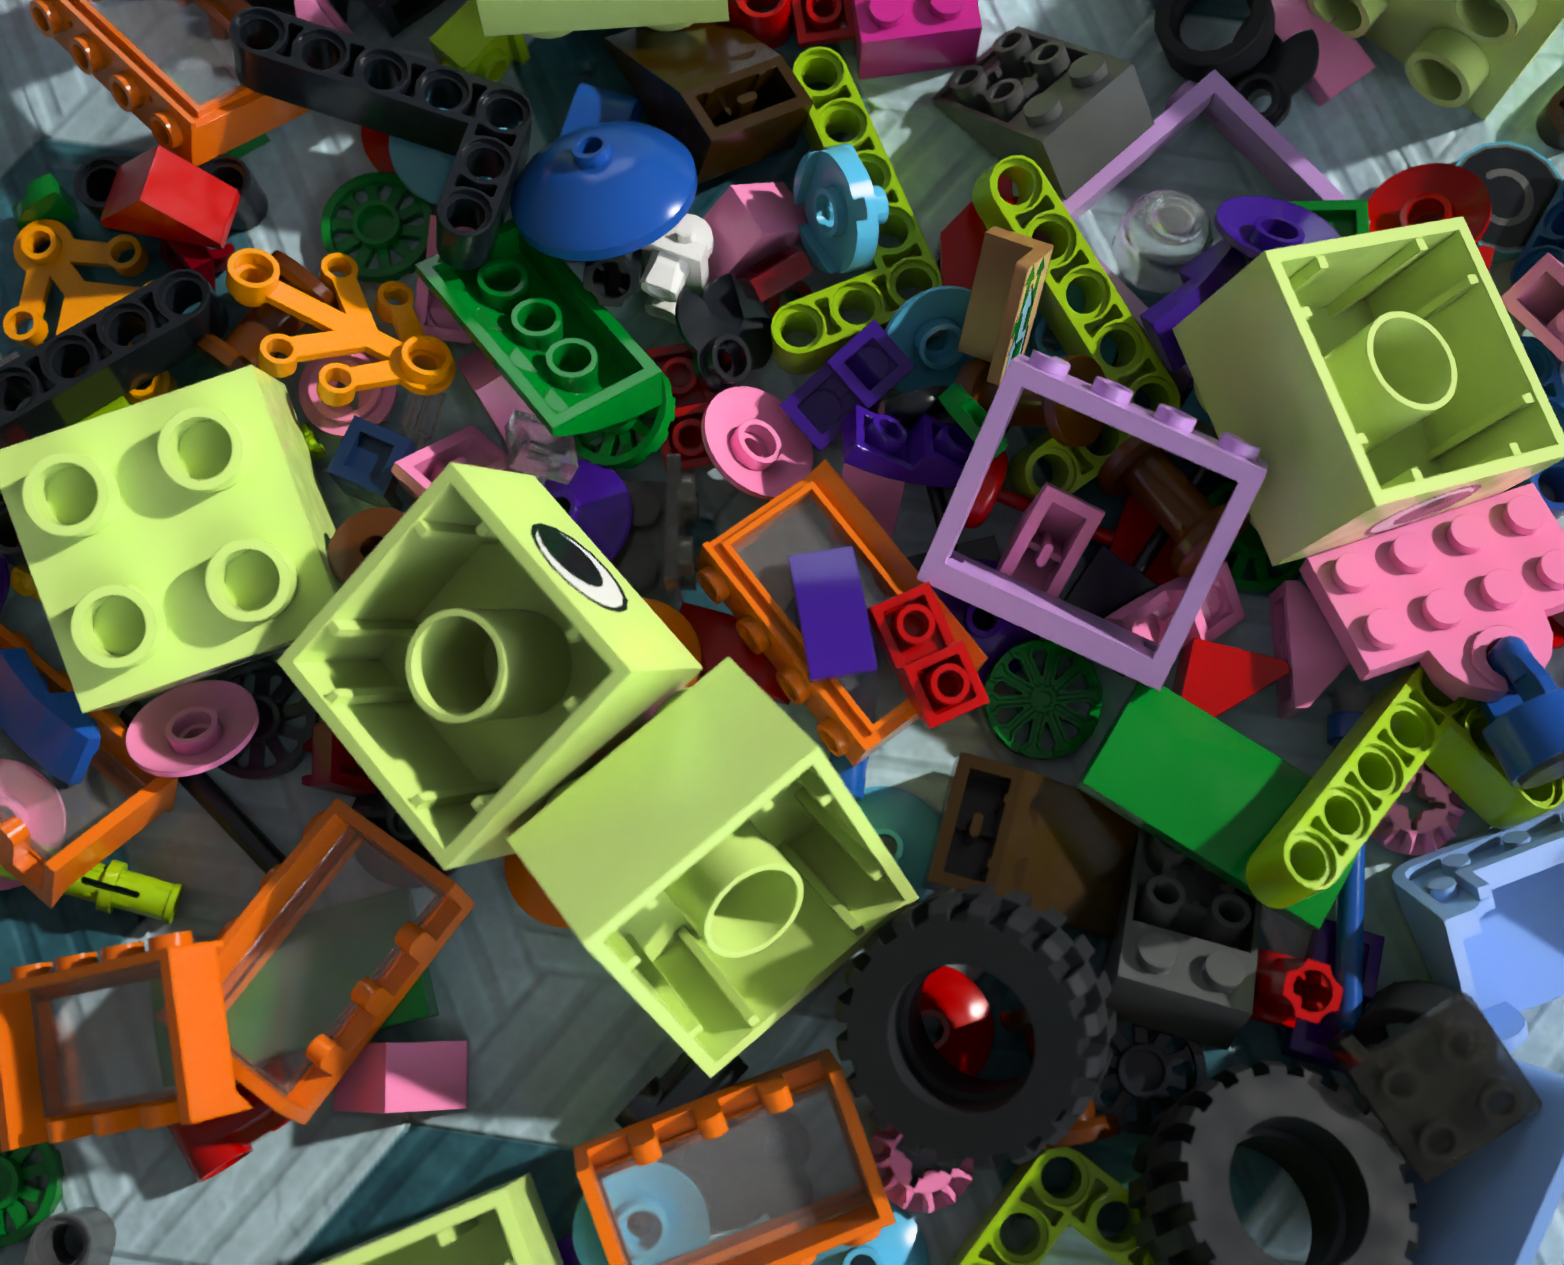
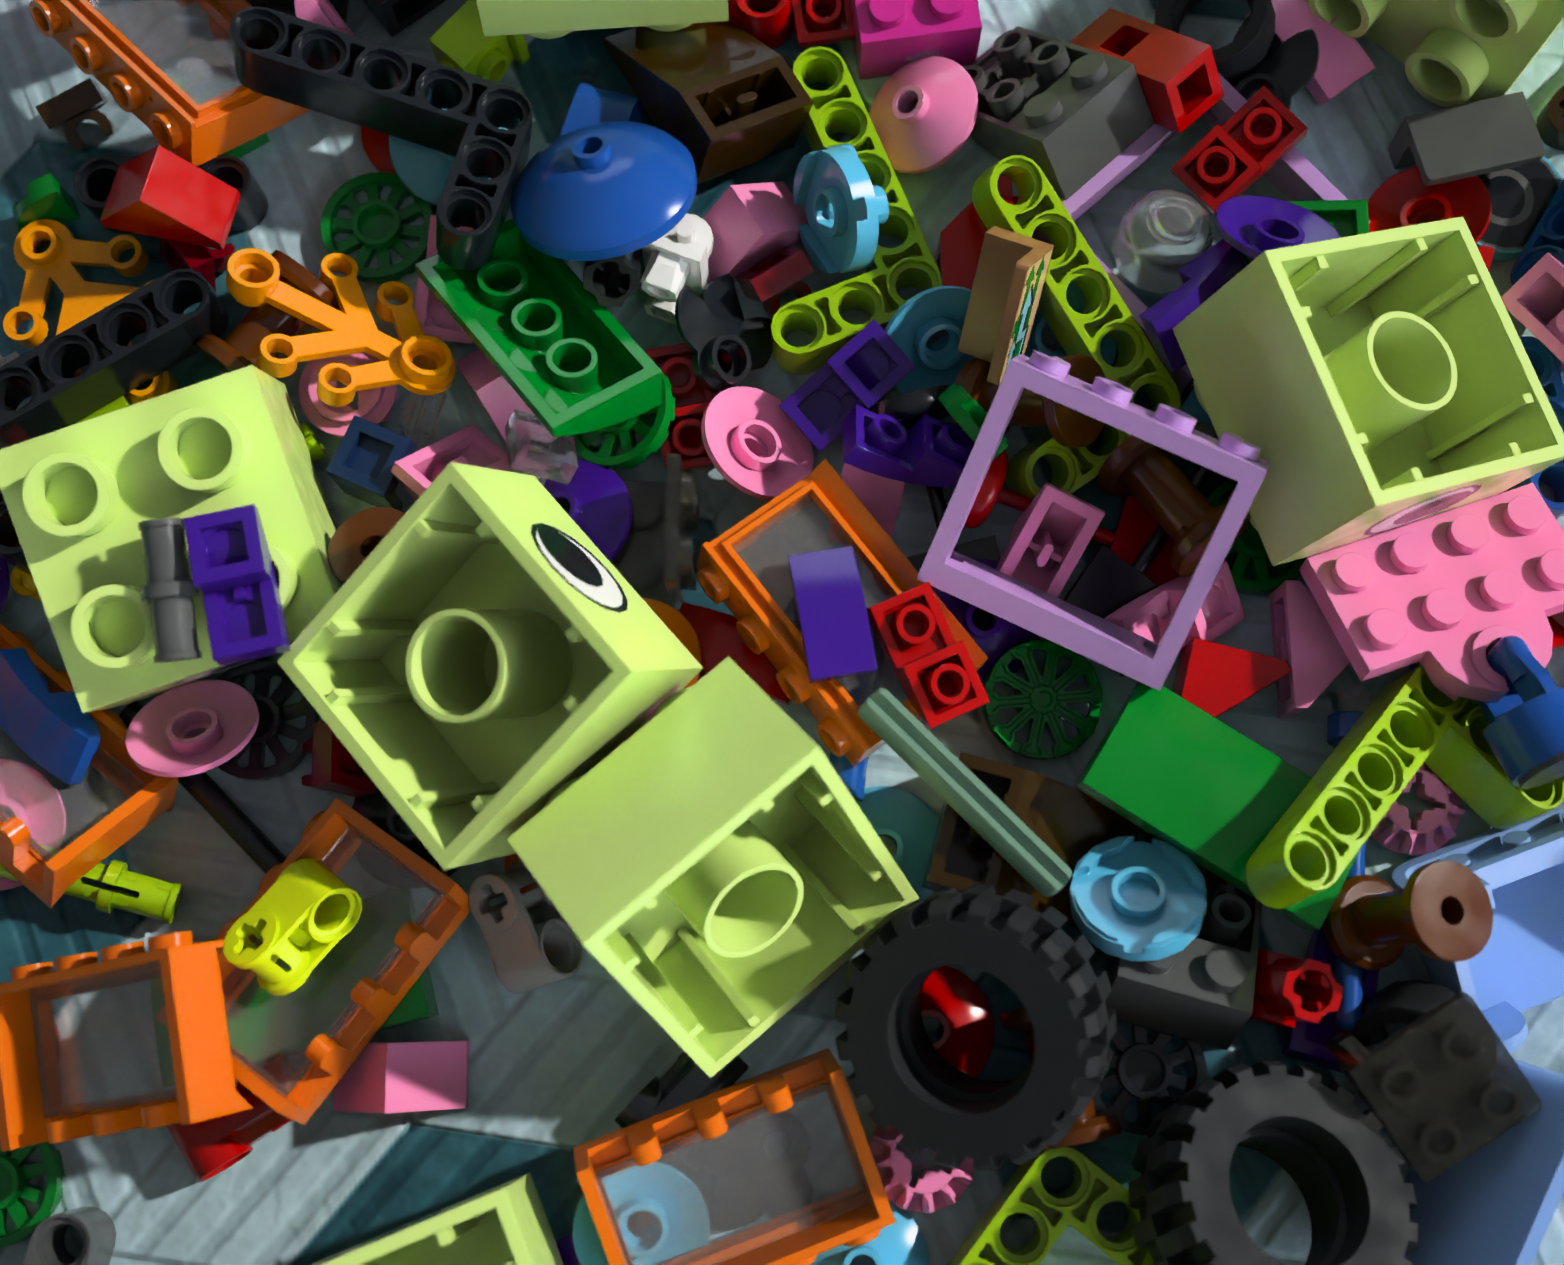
none -> dark brown tile [35,78,115,152]
none -> dark grey pin [138,518,202,663]
none -> dark purple slope [183,504,290,665]
none -> neon yellow piece [223,858,362,996]
none -> light grey piece [469,859,582,994]
none -> sand green axle [857,687,1072,897]
none -> bright pink dish [869,56,979,174]
none -> red brick [1069,8,1224,134]
none -> medium azure tile [1069,836,1207,961]
none -> red slope [1171,86,1308,215]
none -> reddish brown piece [1322,861,1493,971]
none -> dark grey panel [1387,91,1546,186]

